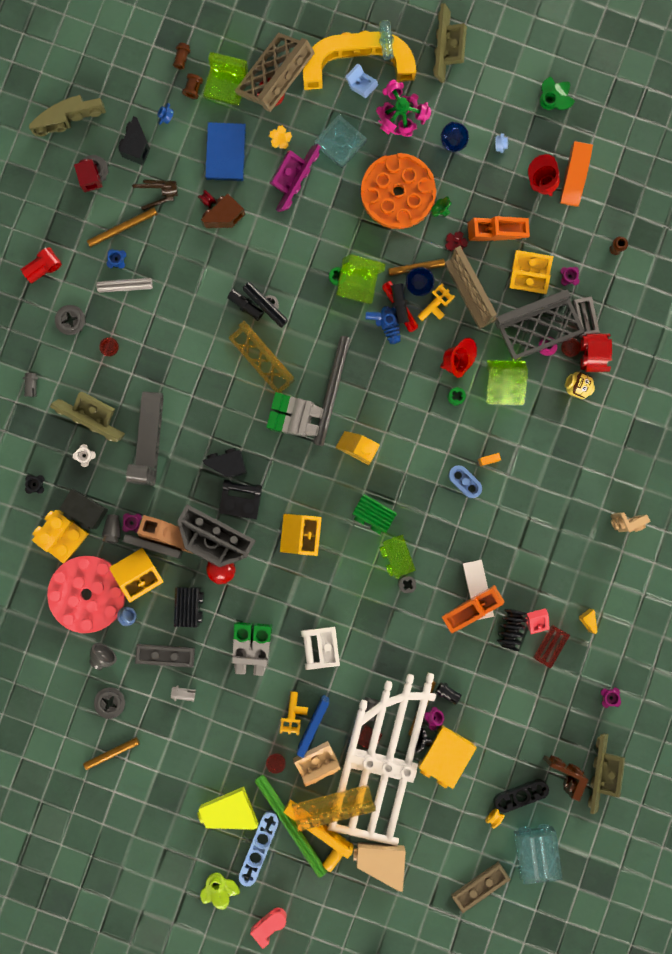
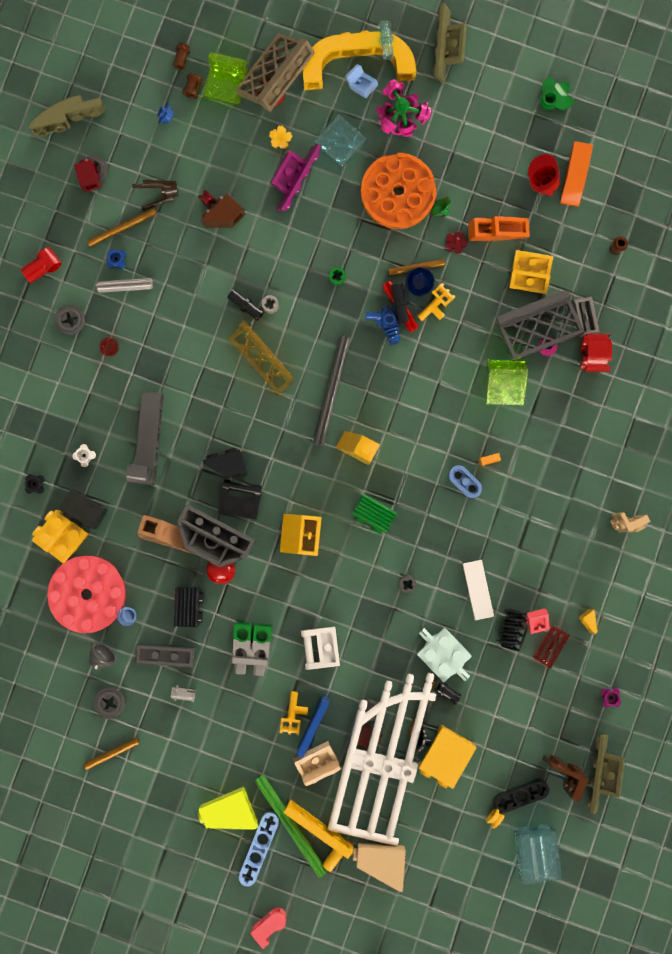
dark grey pin [23,373,39,397] -> none
olive bracket [50,391,125,442] -> none
dark grey cone [101,515,121,543] -> none
yellow slope [109,548,164,603] -> none
black slope [118,116,150,165] -> none
magenta plate [122,513,142,533] -> none
dark grey tile [123,535,183,558] -> none
lime plate [200,873,240,910] -> none
blue tile [205,122,246,181] -> none
black axle [243,282,288,328] -> none
light grey hips [266,392,324,438] -> none
clear red plate [266,753,286,774] -> none
clear yellow fence [292,785,376,832] -> none
clear neon green bracket [336,254,386,304] -> none
clear neon green bracket [379,534,416,579] -> none
magenta plate [424,707,444,730] -> none
clear blue hair [440,122,469,152] -> none
red piece [440,338,477,378] -> none
orange slope [442,585,505,634] -> none
dark tan fence [445,246,497,330] -> none
green bush [448,387,466,406] -> none
dark tan tile [451,861,511,913] -> none
light blue plate [495,133,508,153] -> none
magenta plate [560,267,580,286] -> none
clear red plate [561,338,581,357] -> none
light yellow head [565,371,595,399] -> none
none -> light aqua plate [417,627,472,683]

